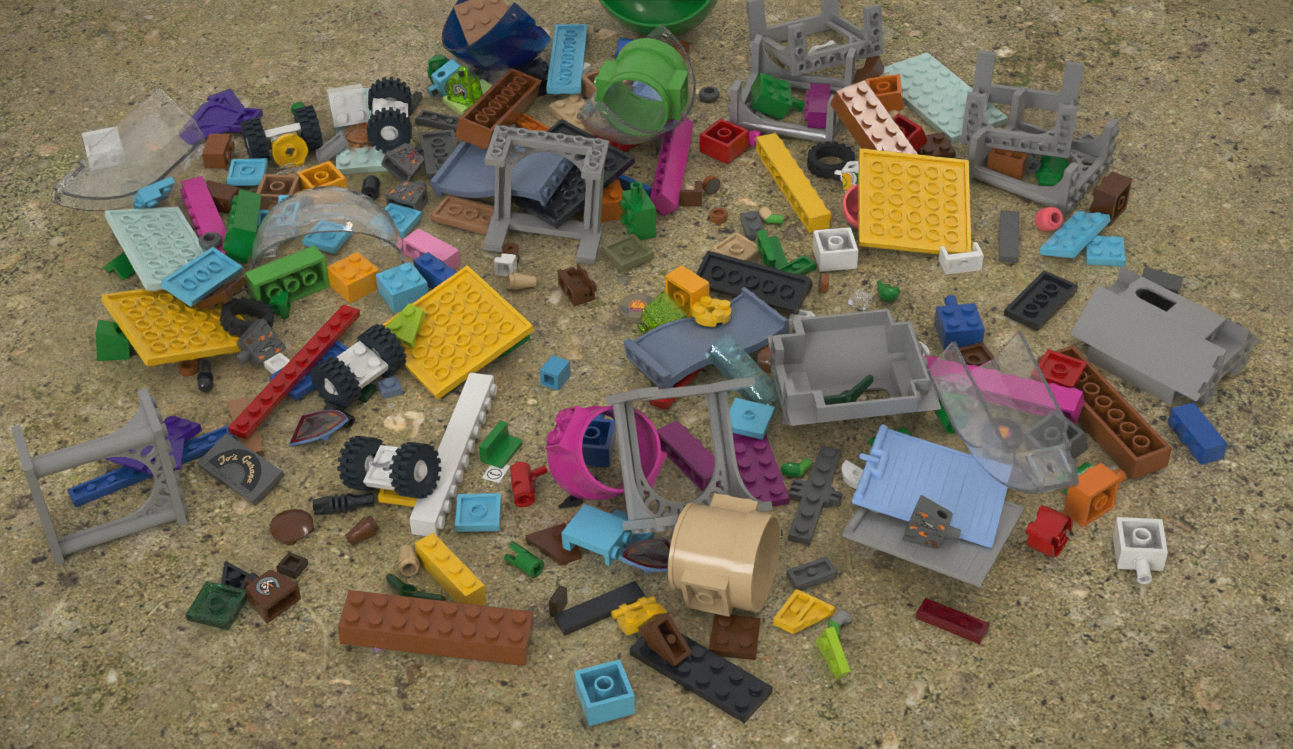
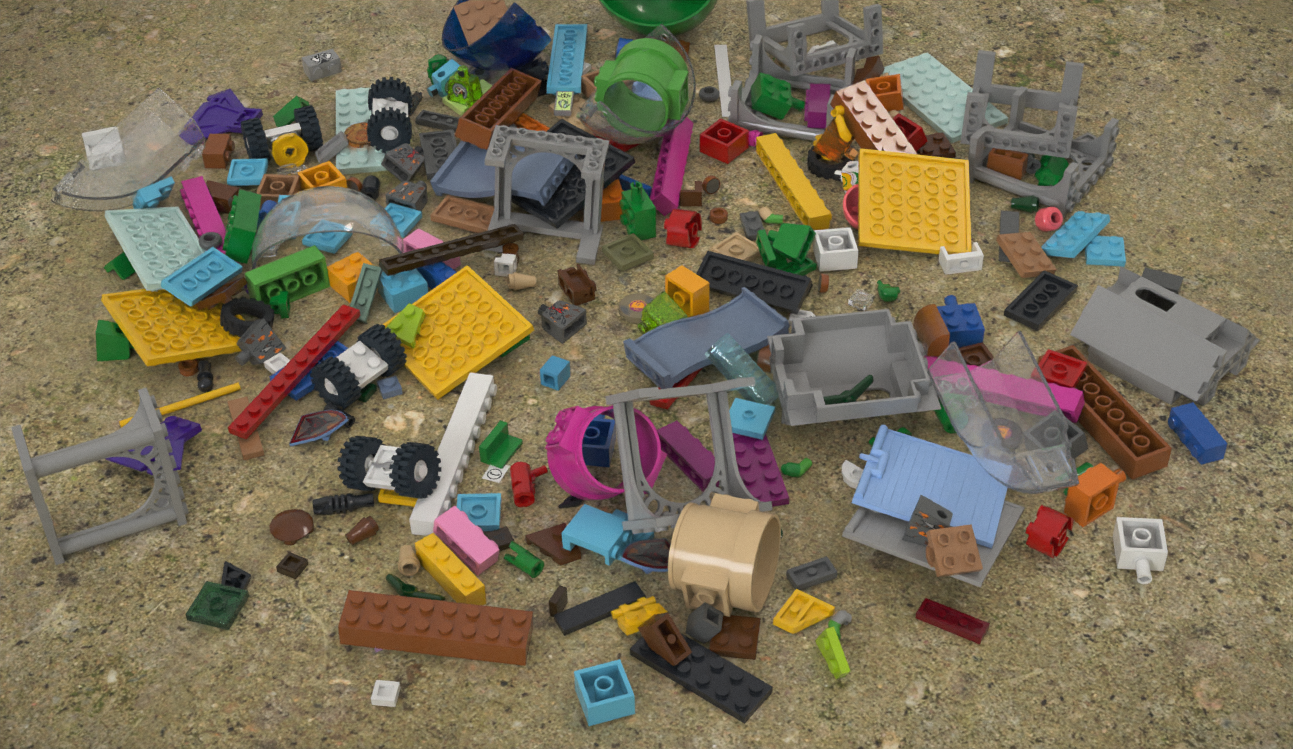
blue tile [67,425,236,507] -> none
dark grey tile [197,433,285,506] -> none
reddish brown torso [245,570,301,624] -> none
white brick [326,84,368,128] -> none
yellow plate [692,296,731,327] -> none
dark grey hinge [788,445,842,546] -> none
reddish brown brick [1090,171,1132,226] -> none
none -> yellow piece [119,382,241,428]
none -> blue cone [259,200,280,221]
none -> green panel [273,95,310,128]
none -> light grey brick [302,49,342,81]
none -> tile [346,177,362,196]
none -> sand green plate [350,263,383,323]
none -> white plate [371,680,401,707]
none -> dark brown plate [379,224,524,276]
none -> bright pink brick [433,506,500,576]
none -> dark brown tile [486,526,515,551]
none -> dark grey torso [538,300,587,344]
none -> tile [554,91,574,116]
none -> red brick [664,209,702,248]
none -> dark grey brick [686,602,723,644]
none -> white sticker [714,45,731,117]
none -> green torso [768,223,816,265]
none -> clear orange torso [812,105,858,163]
none -> dark orange brick [913,304,950,357]
none -> medium nougat plate [926,524,983,577]
none -> medium nougat plate [996,232,1057,278]
none -> dark green cone [1011,195,1039,213]

